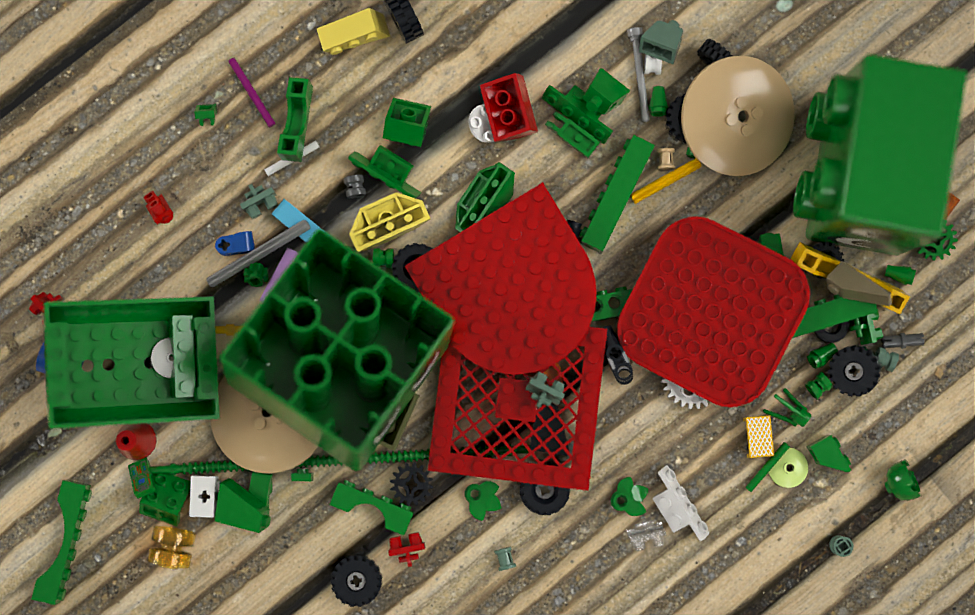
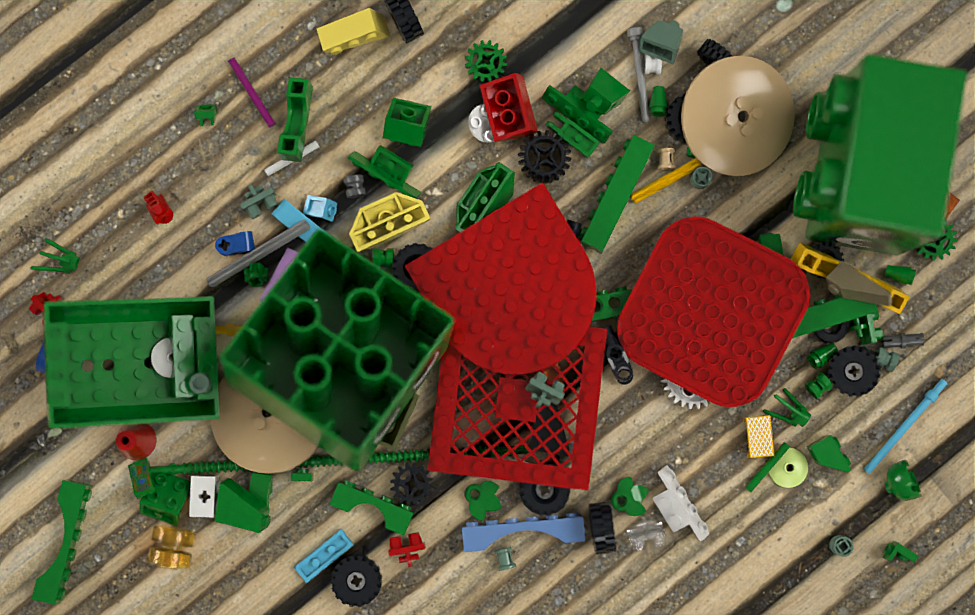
none -> green plant [30,238,80,274]
none -> sand green tile [189,373,211,394]
none -> medium azure tile [294,529,354,583]
none -> medium azure bracket [303,195,337,221]
none -> medium blue arch [462,512,585,552]
none -> green gear [465,40,507,84]
none -> black gear [518,130,571,184]
none -> black bush [589,501,616,555]
none -> sand green wheel [690,167,713,189]
none -> medium azure bar [864,379,948,474]
none -> green bracket [883,541,918,563]

